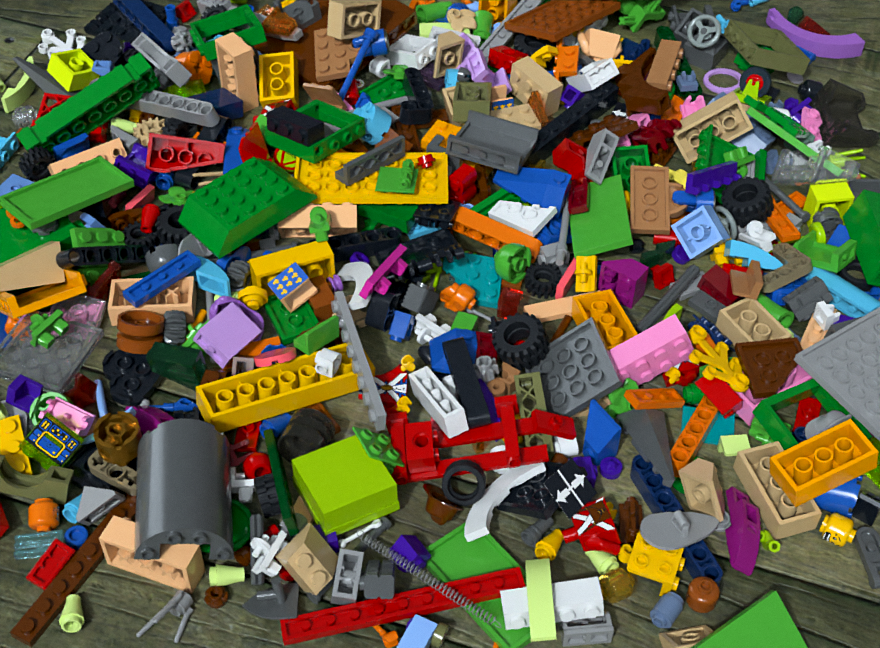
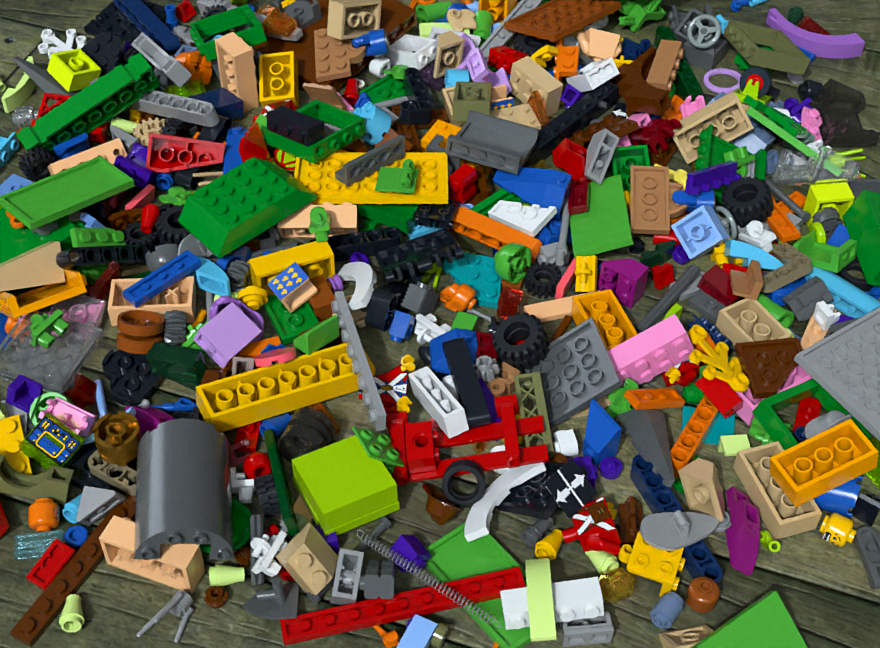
medium blue slope [92,60,113,76] -> none
light grey gear [171,30,192,52] -> none
white plate [315,348,342,378] -> none
blue piece [338,27,379,100] -> none
white hinge [338,519,382,548] -> none
dark pink hinge [359,244,408,300] -> none
red plate [417,154,436,169] -> none
dark grey hinge [457,67,471,82] -> none
red plate [531,409,576,440] -> none
sand blue tile [676,71,698,92] -> none

